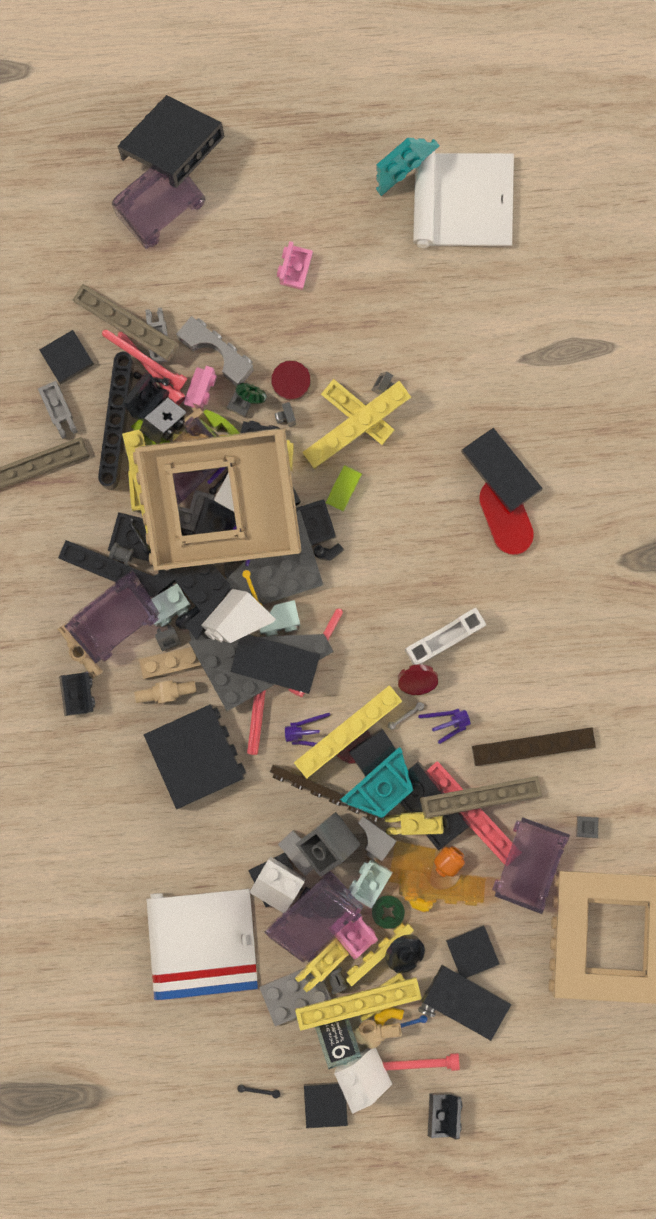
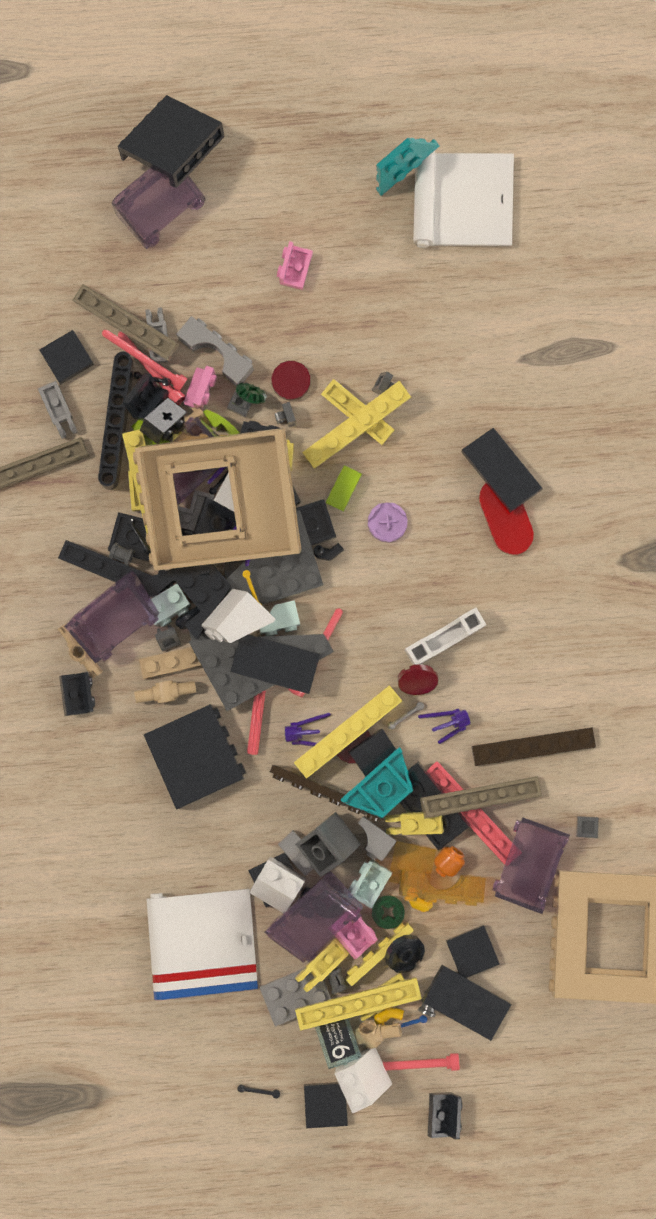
none -> lavender tile [368,502,407,543]

